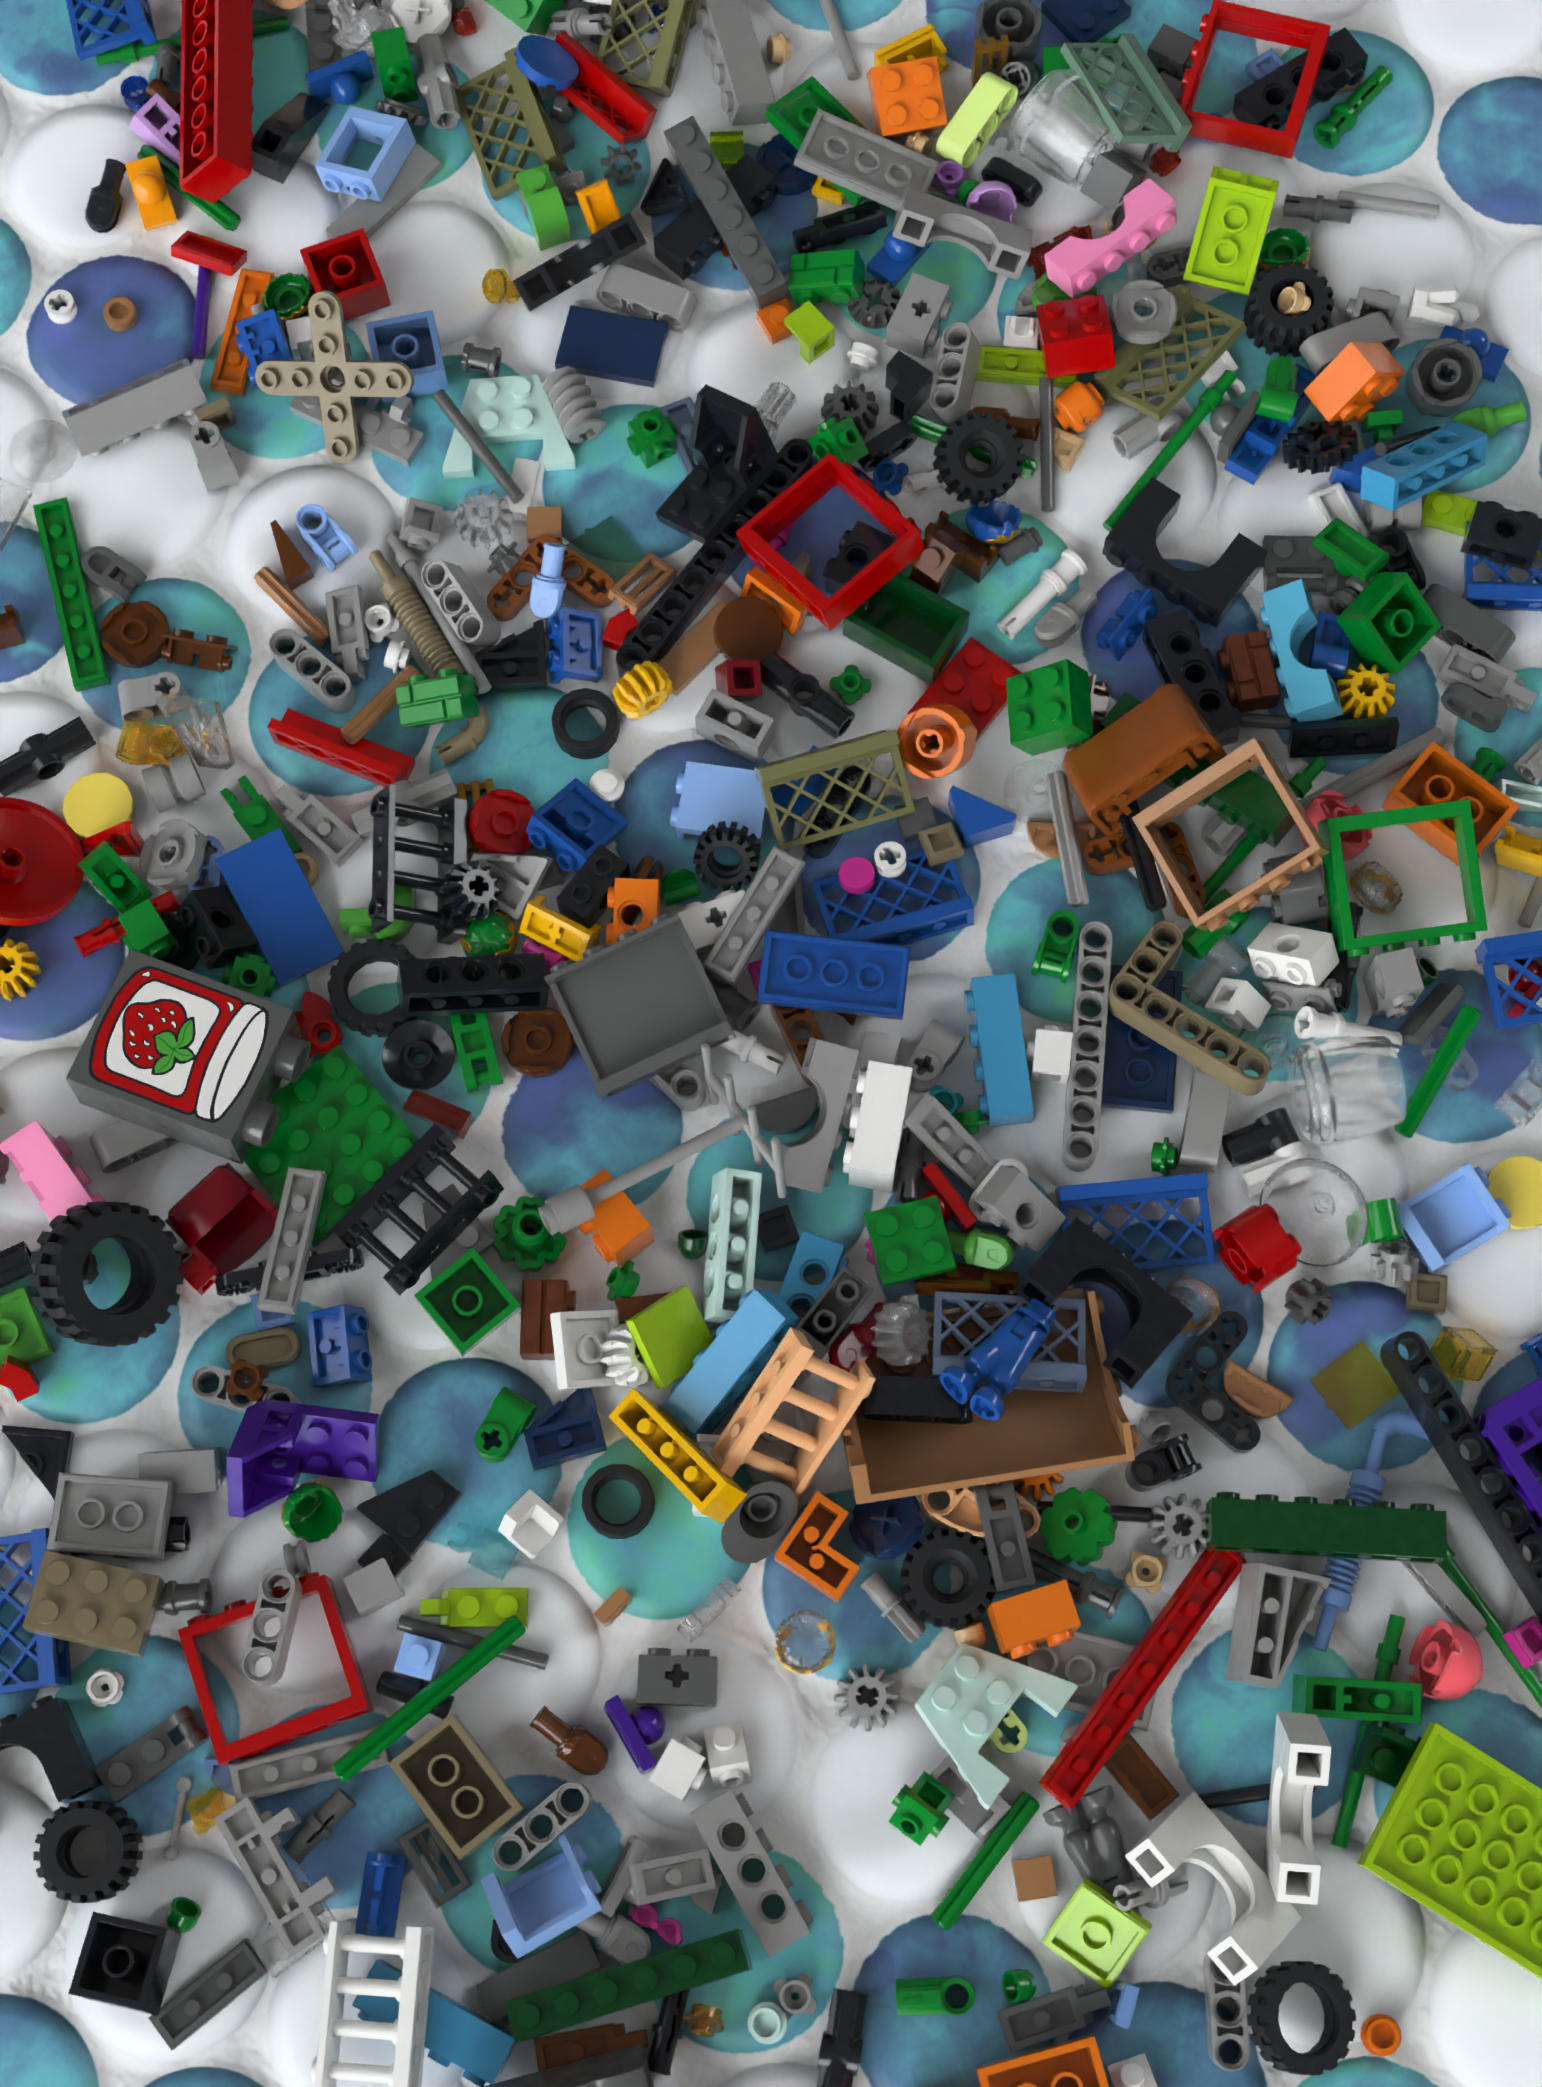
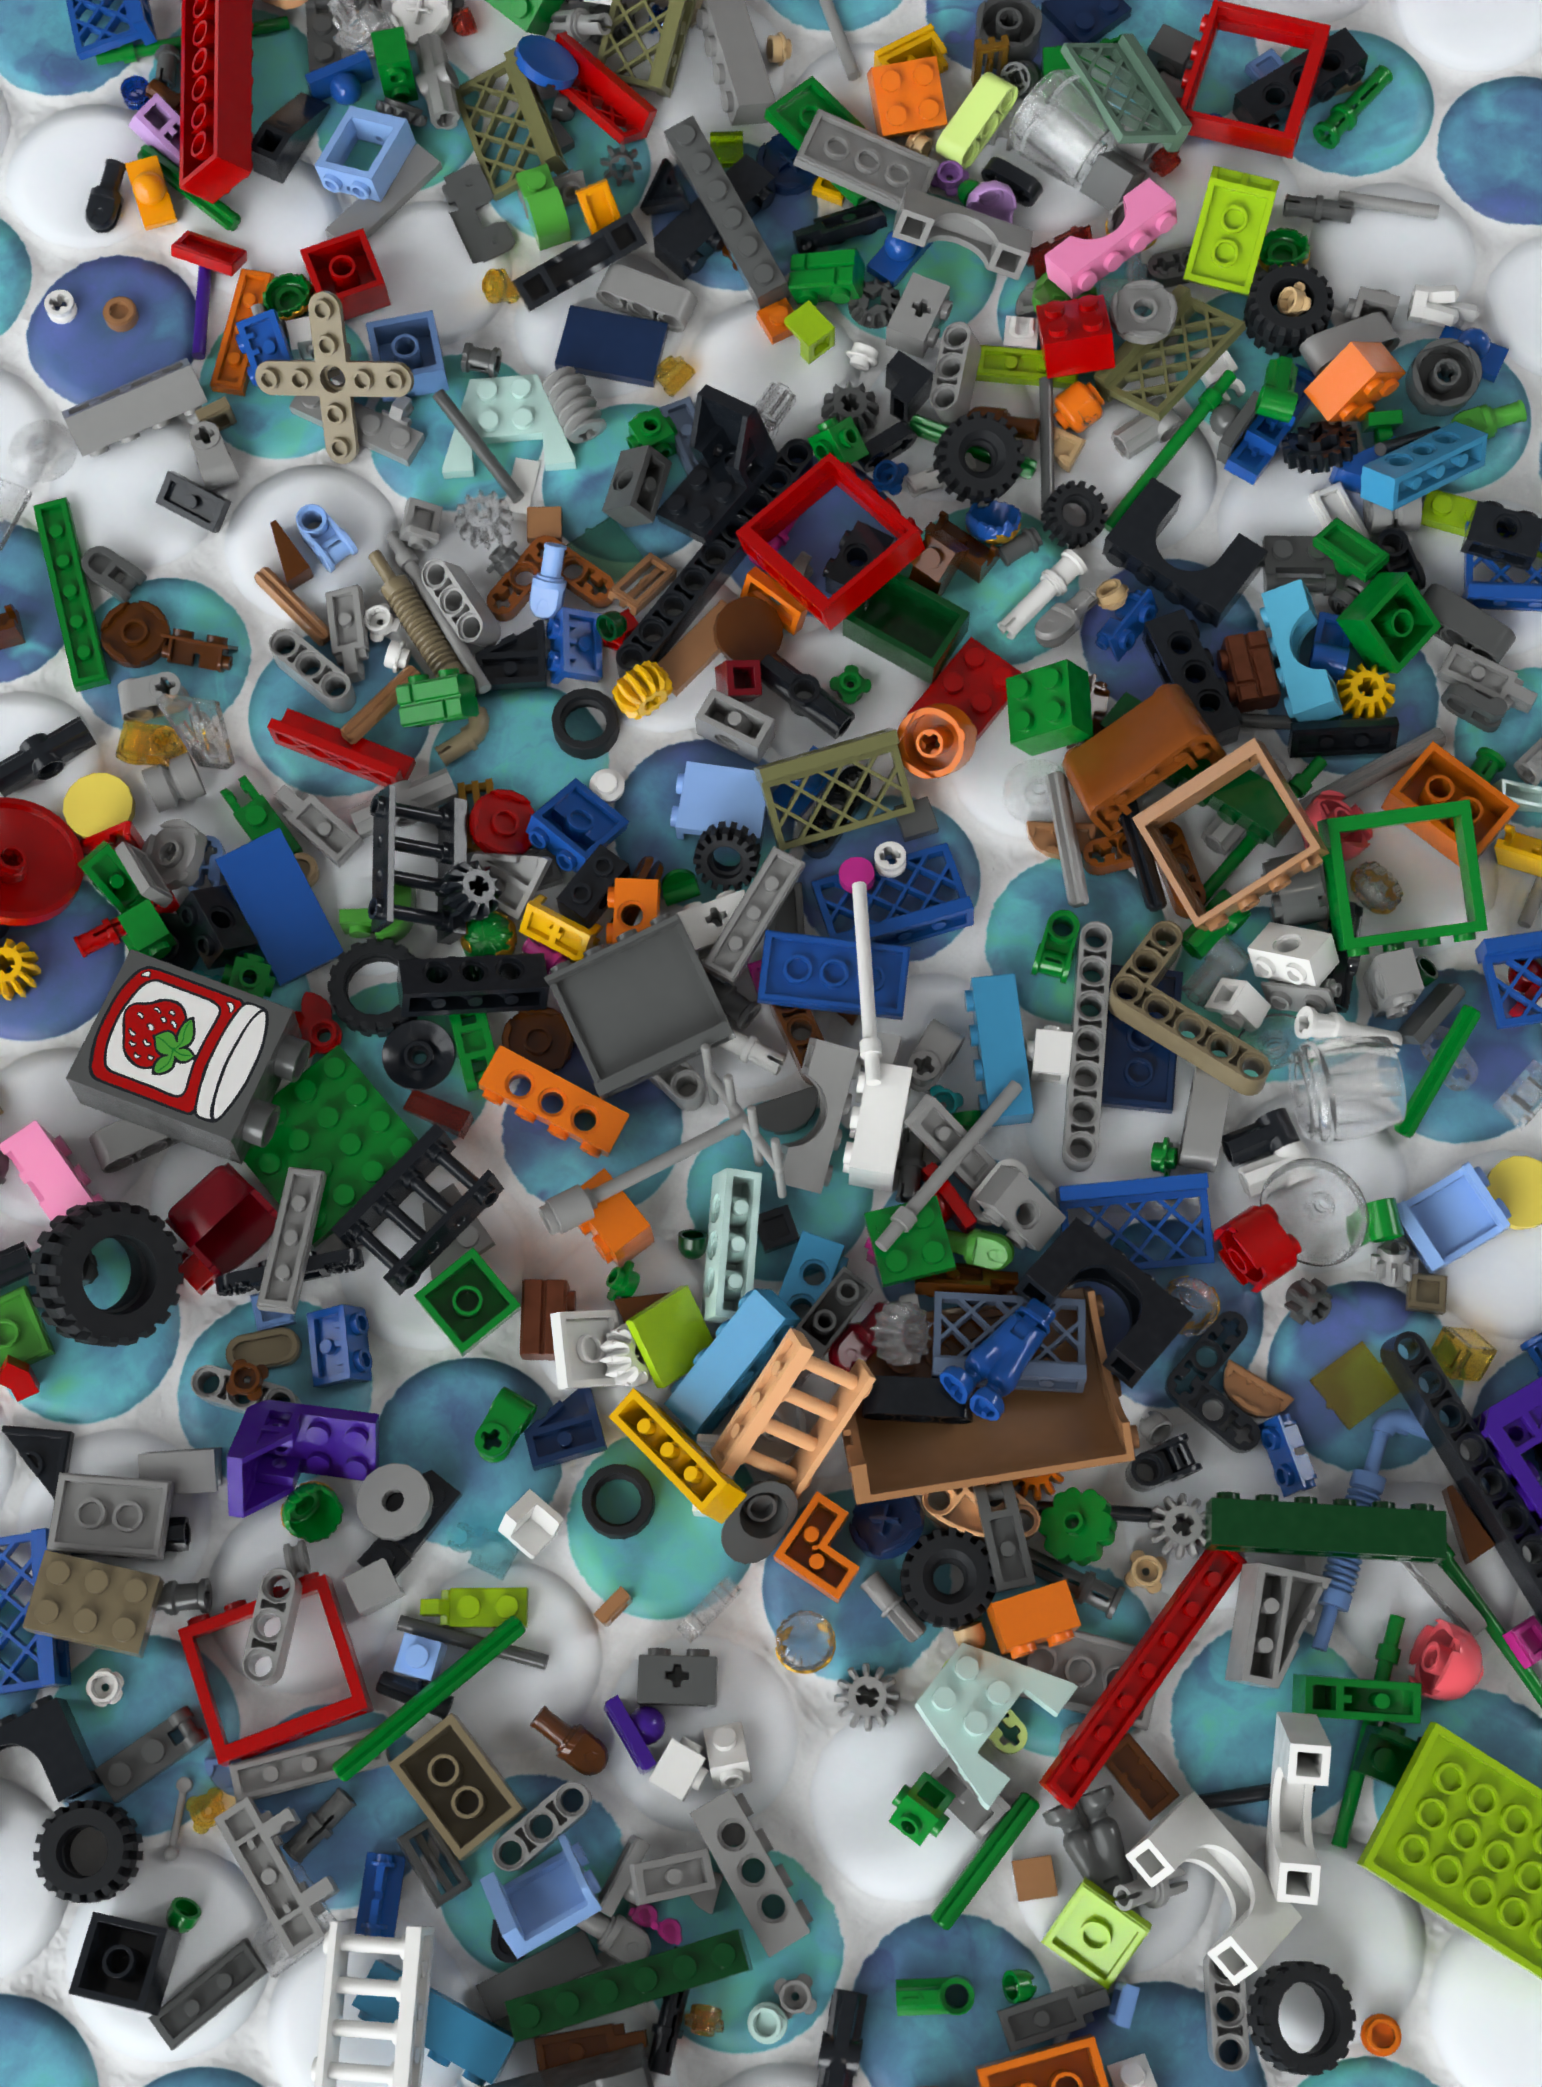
green plant [493,1196,566,1272] -> none
dark tan tile [918,821,964,867] -> none
blue slope [948,785,1017,849] -> none
none -> light grey tile [114,841,173,908]
none -> black plate [156,471,232,533]
none -> light grey tile [356,1463,434,1541]
none -> dark grey piece [442,164,516,264]
none -> orange brick [478,1045,630,1158]
none -> dark green hinge [596,611,627,642]
none -> dark grey brick [602,445,672,528]
none -> clear yellow plate [656,355,696,397]
none -> white bar [852,881,883,1086]
none -> light grey bar [875,1080,1023,1252]
none -> black tyre [1041,480,1108,549]
none -> tan plate [1095,578,1129,611]
none -> blue hinge [1258,1414,1317,1497]
none -> reddish brown piece [1441,1485,1495,1565]

